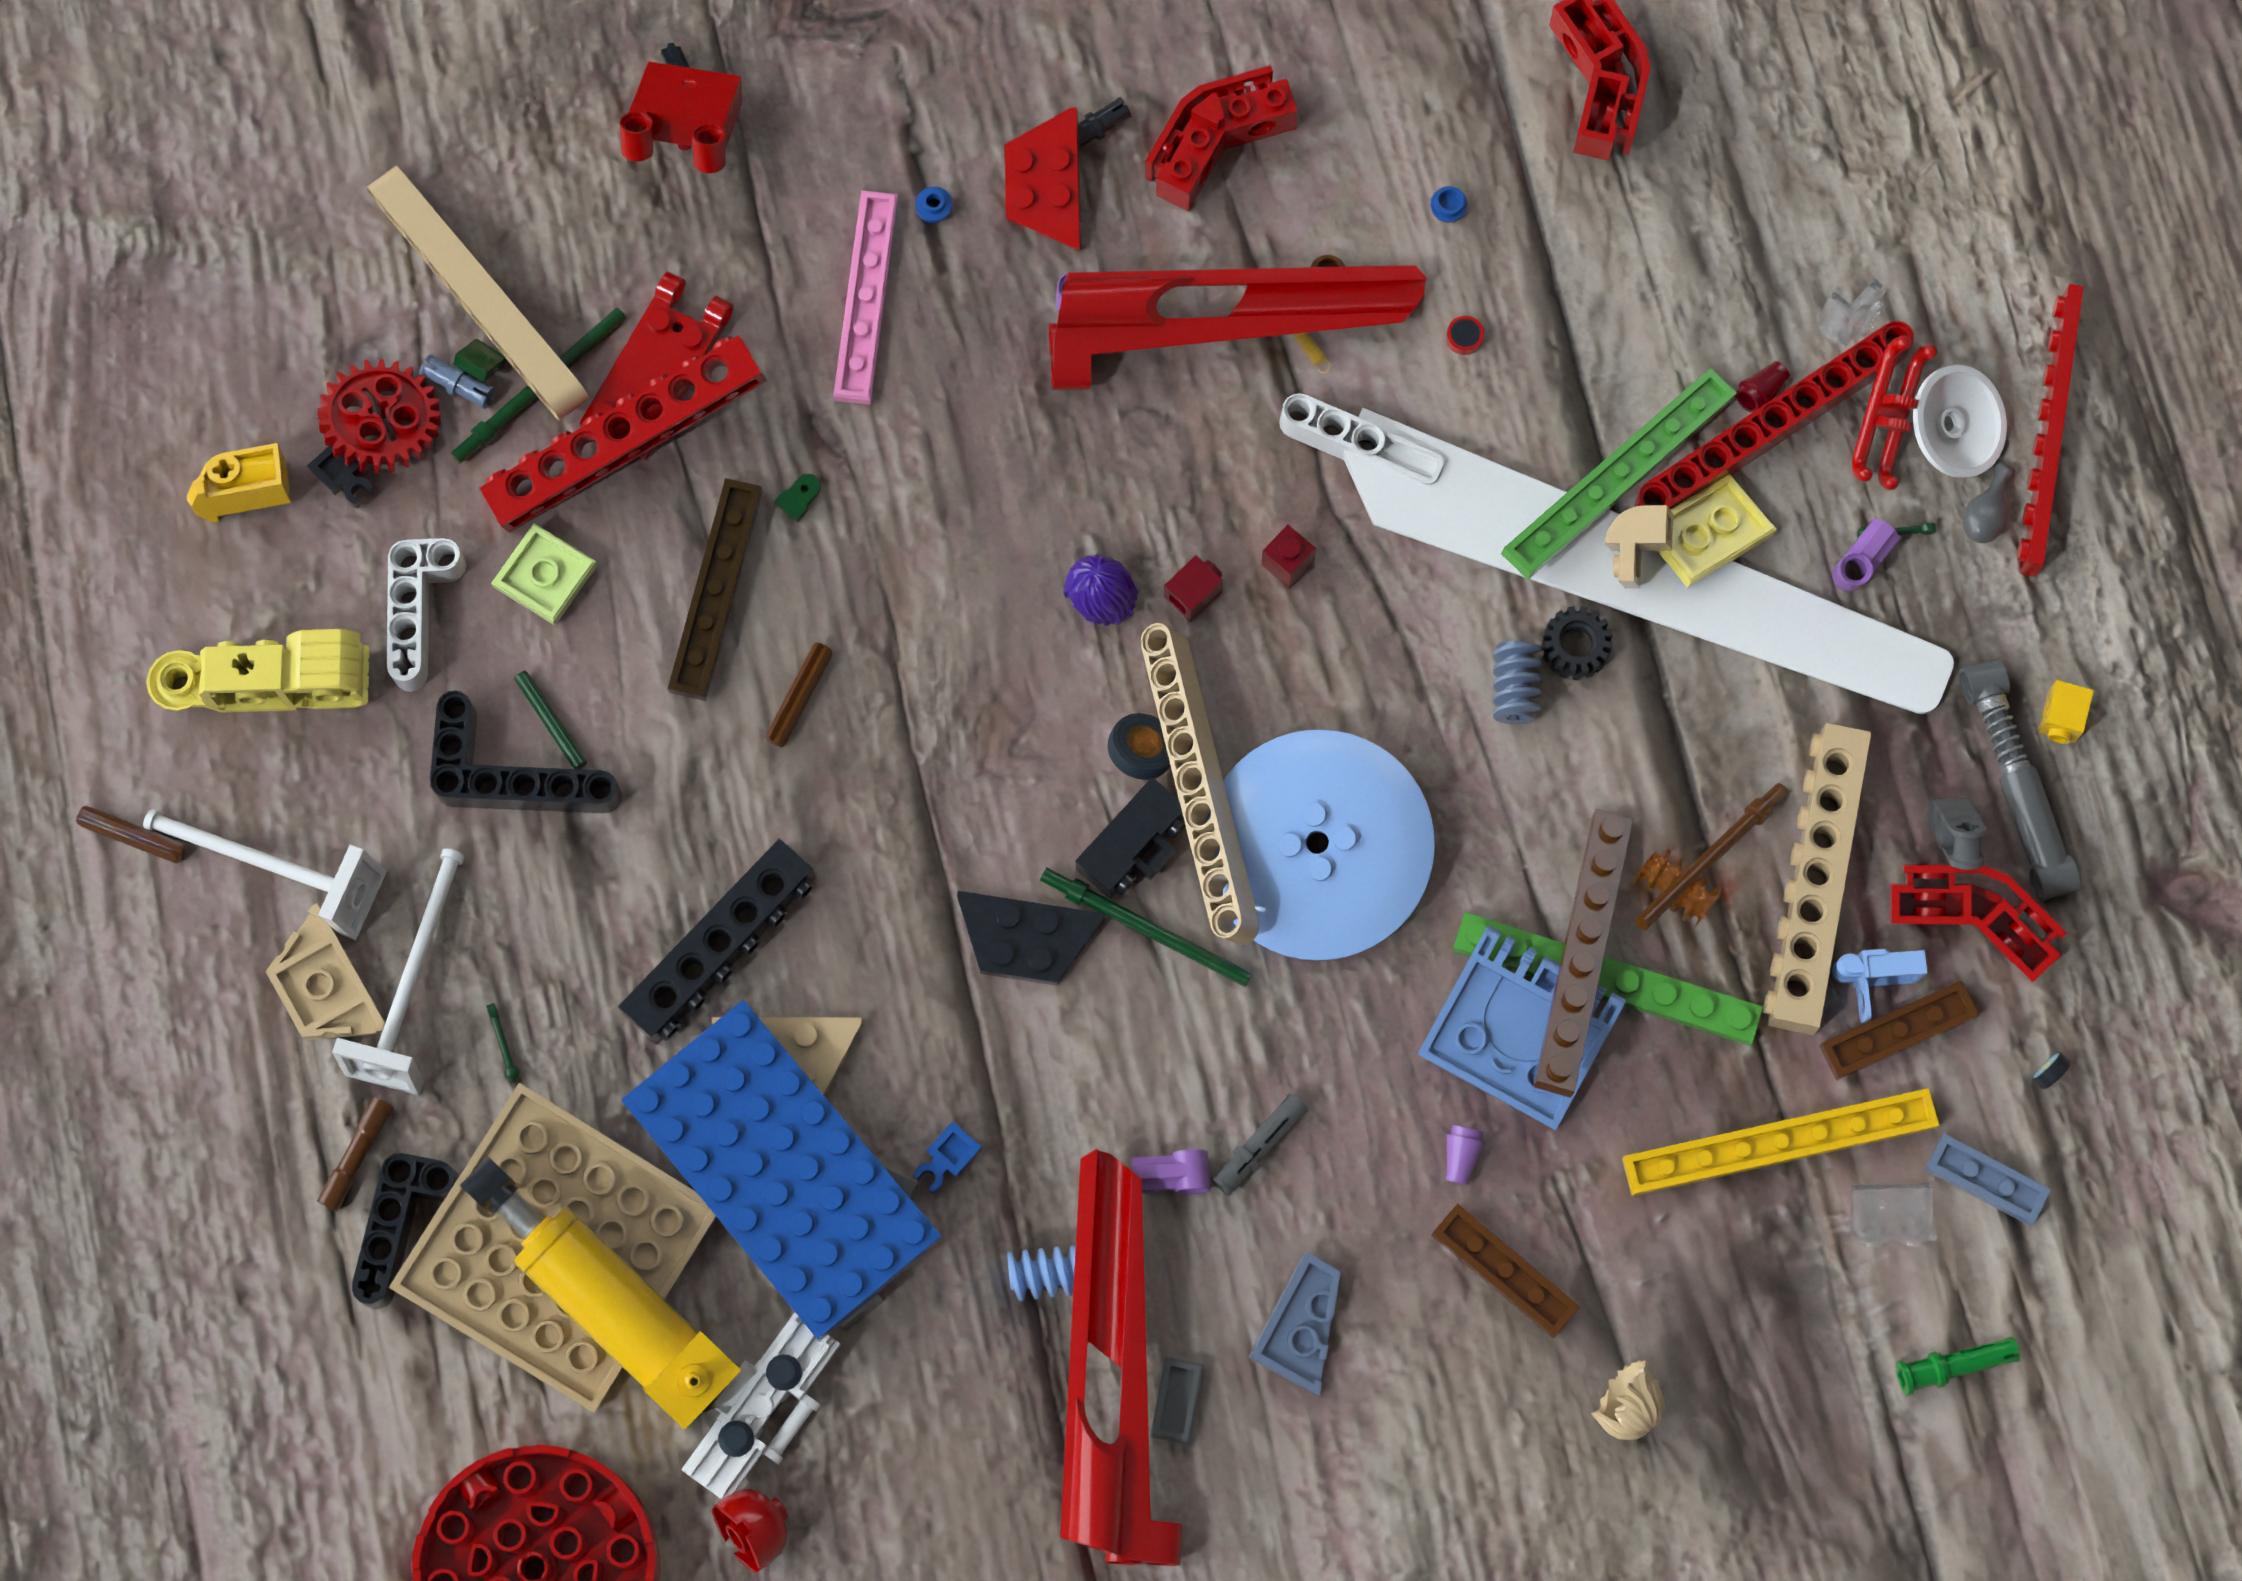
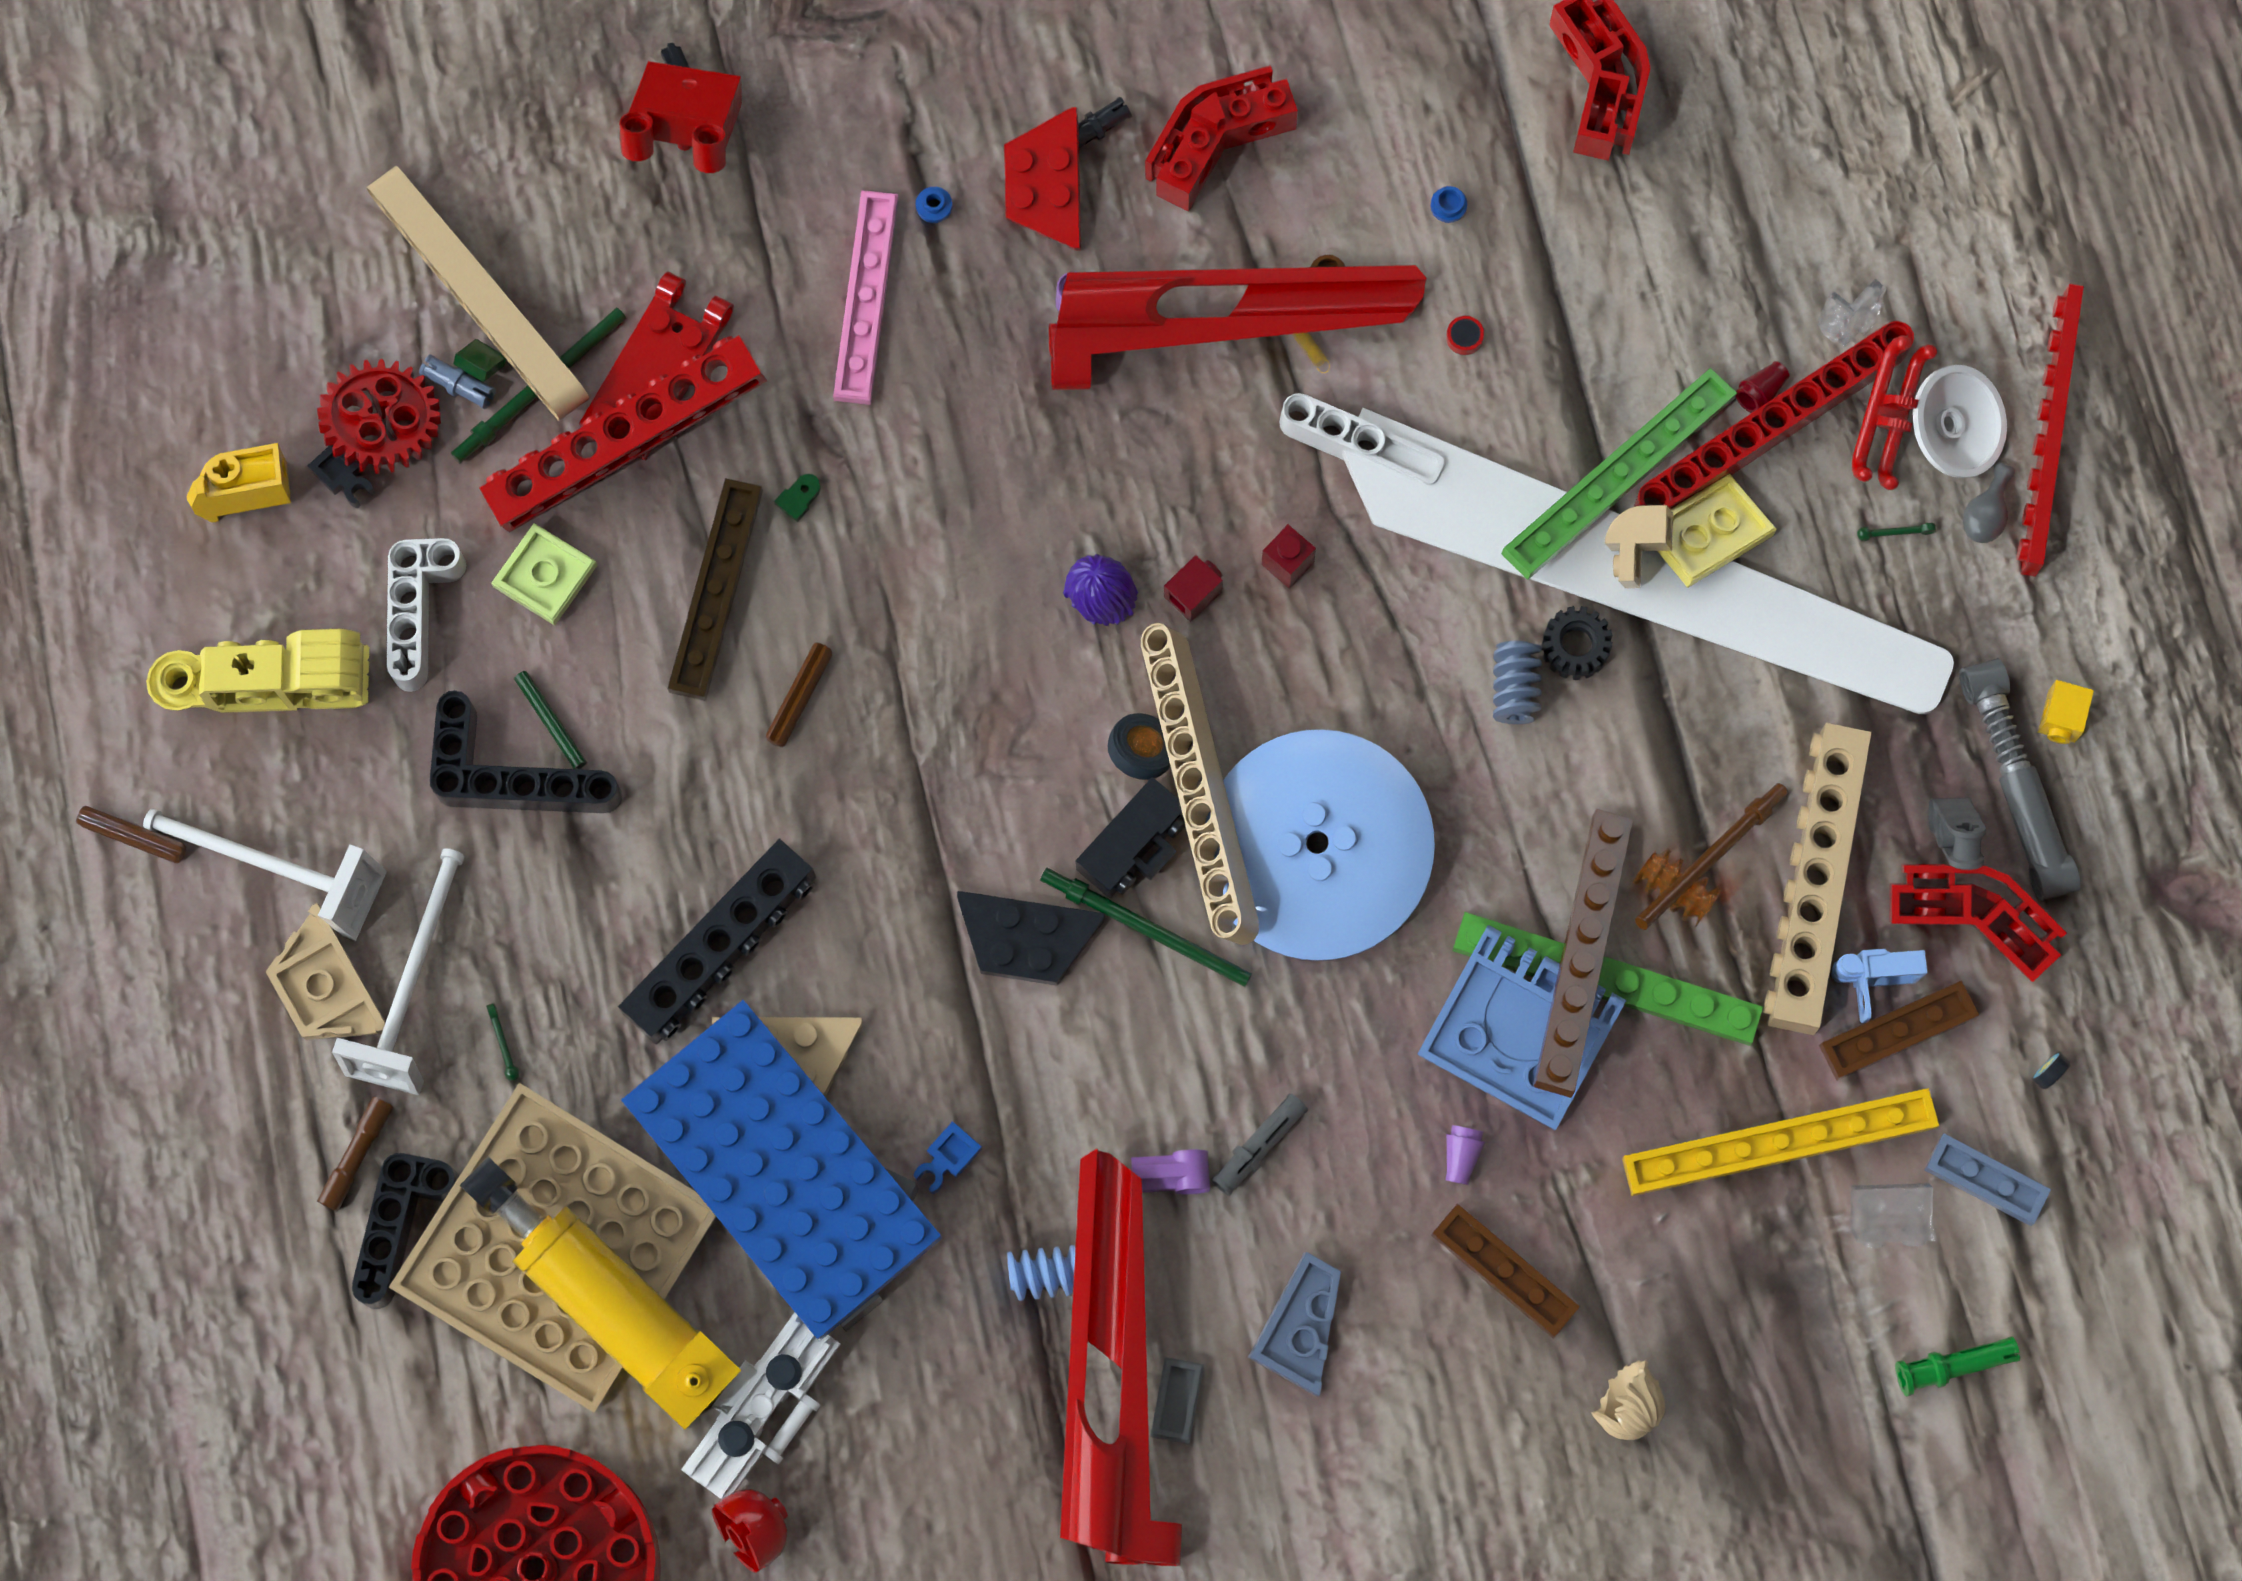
medium lavender piece [1832,517,1901,592] -> none

